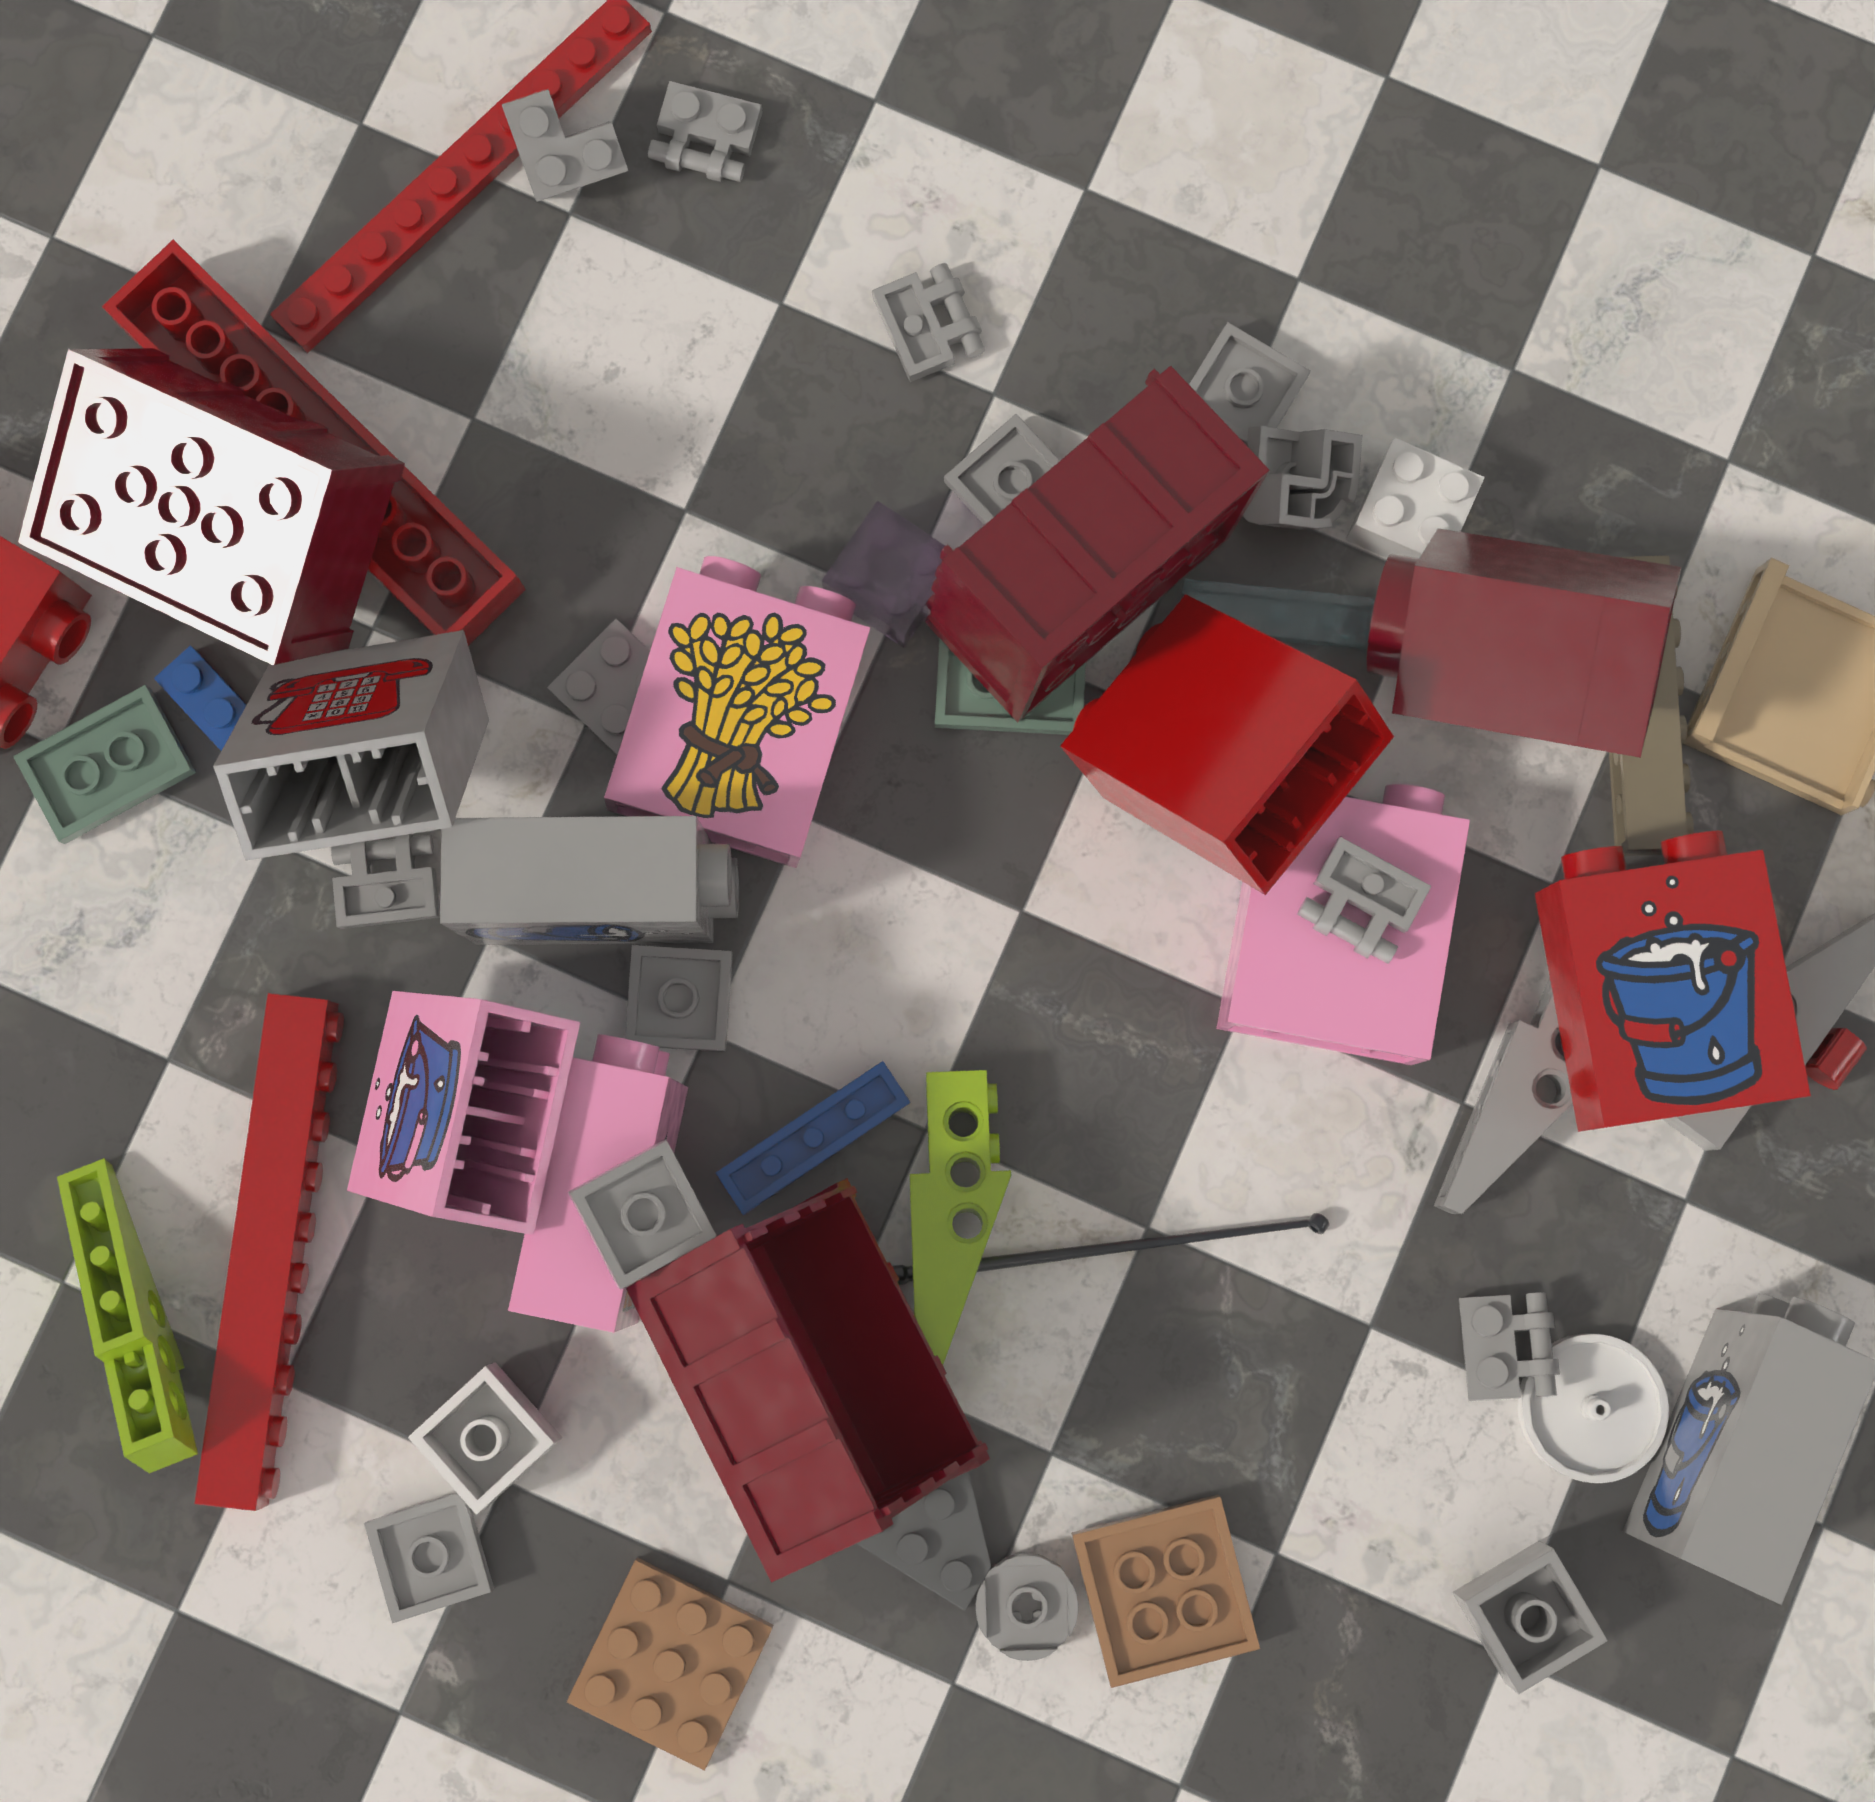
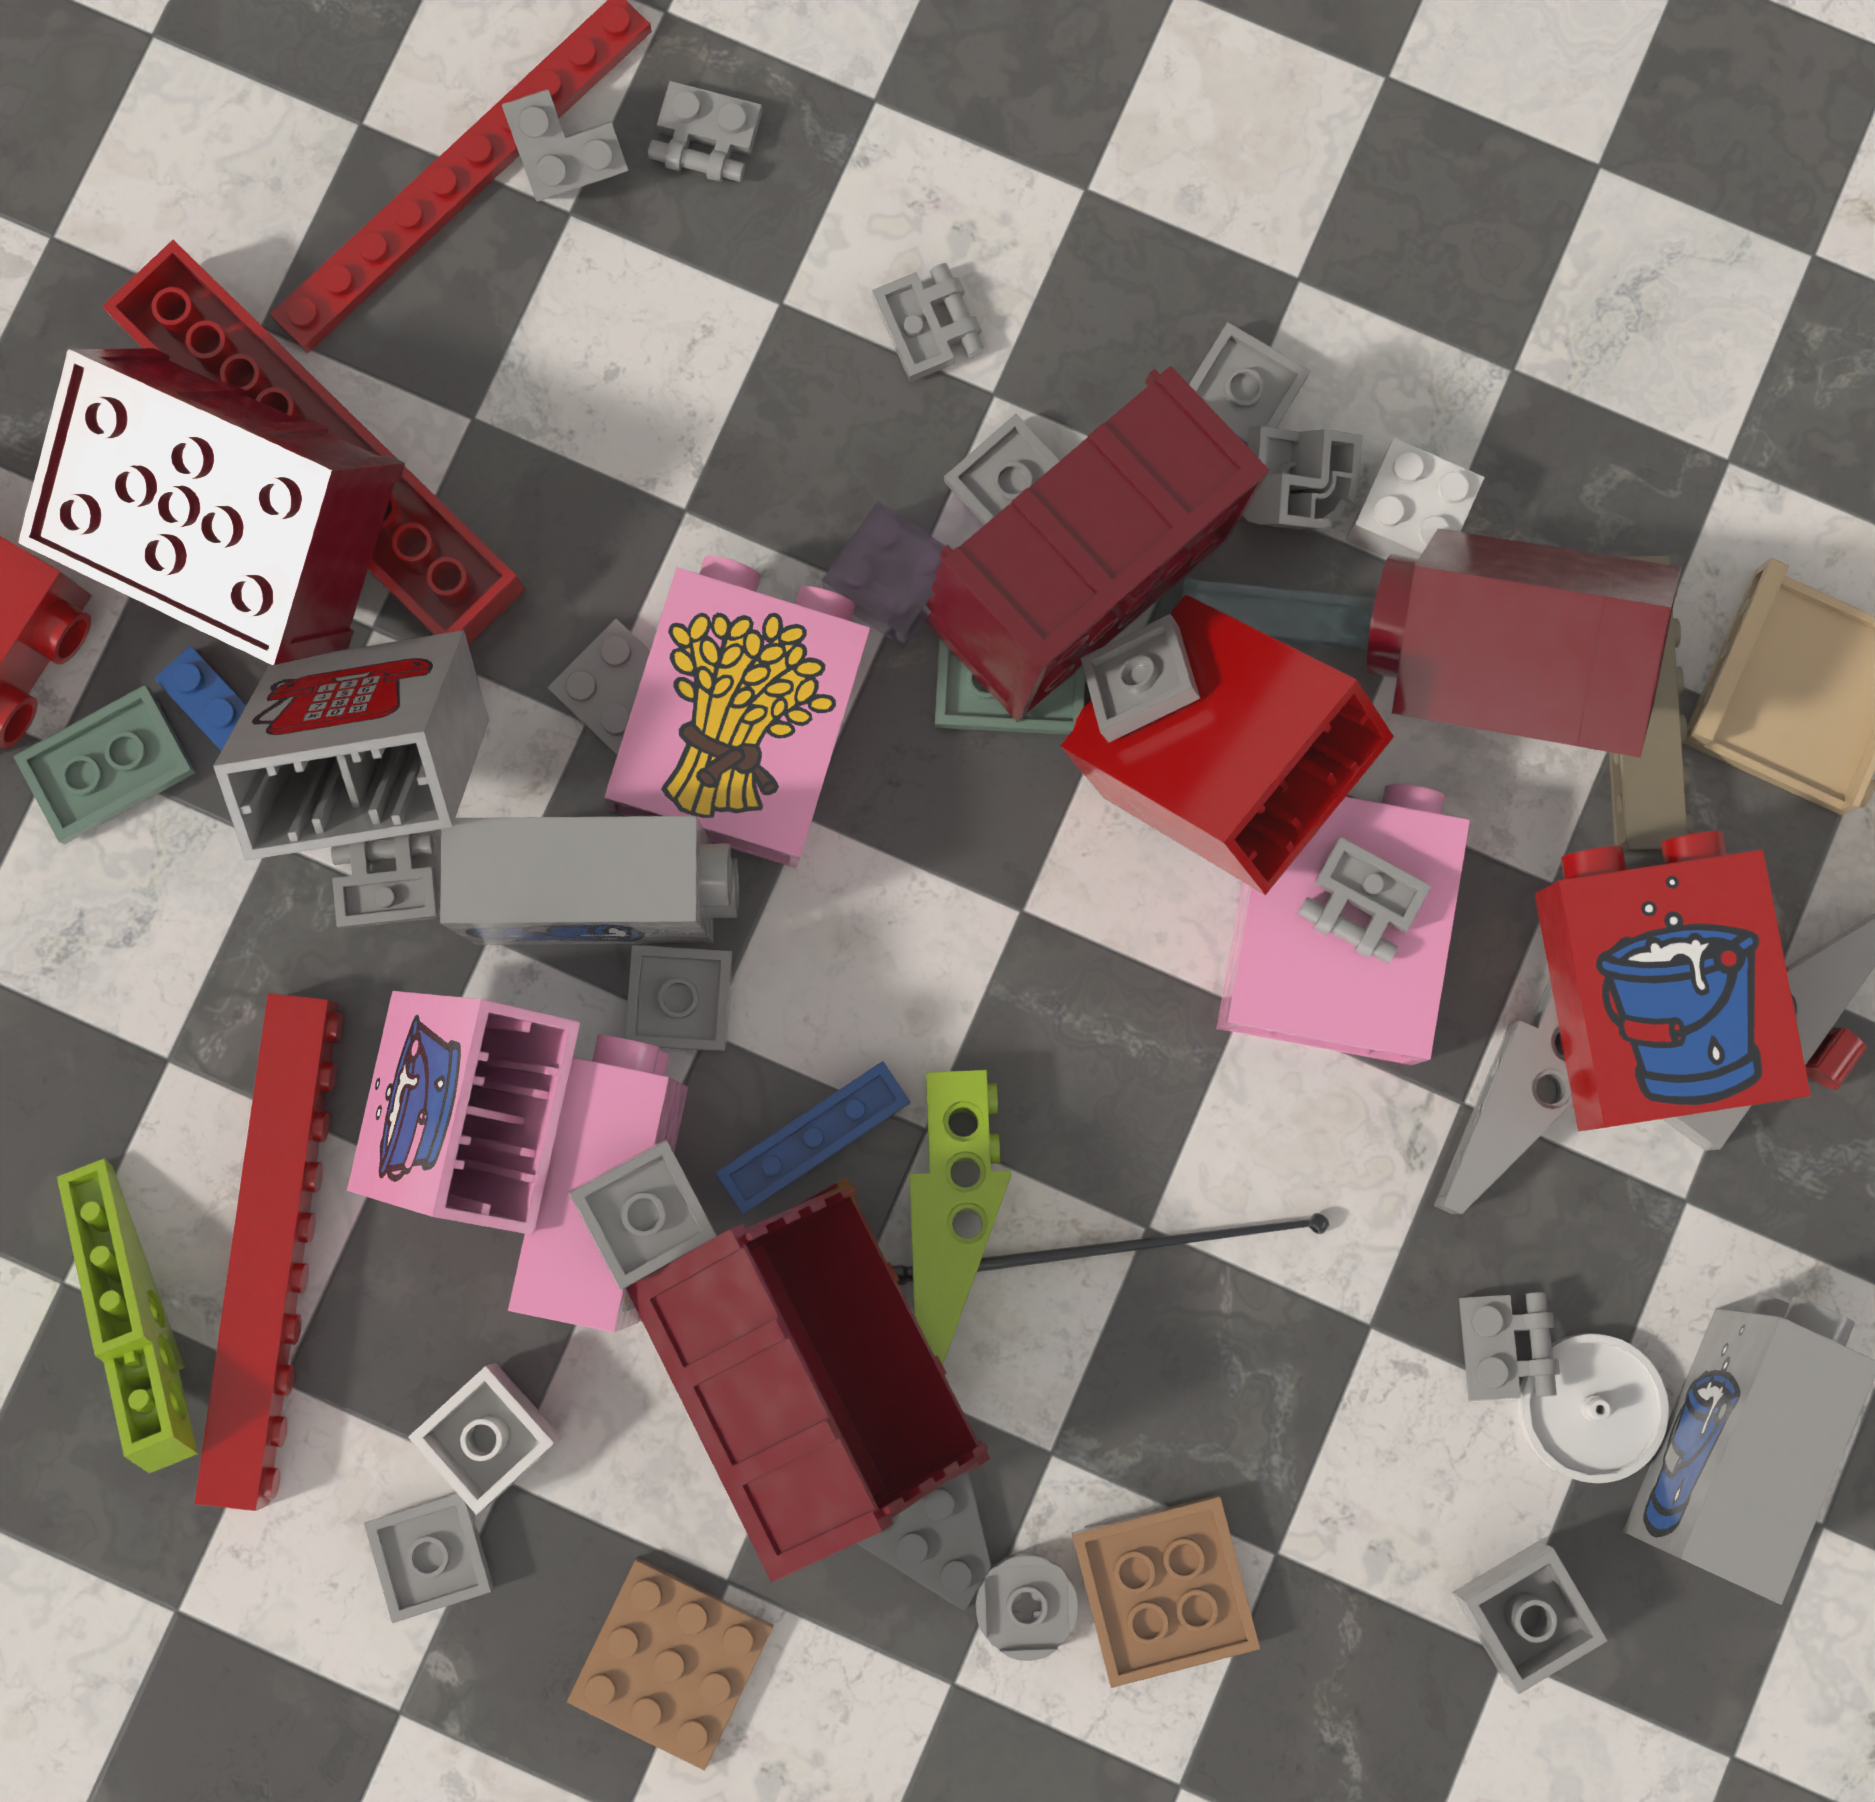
none -> light grey plate [1081,614,1200,742]

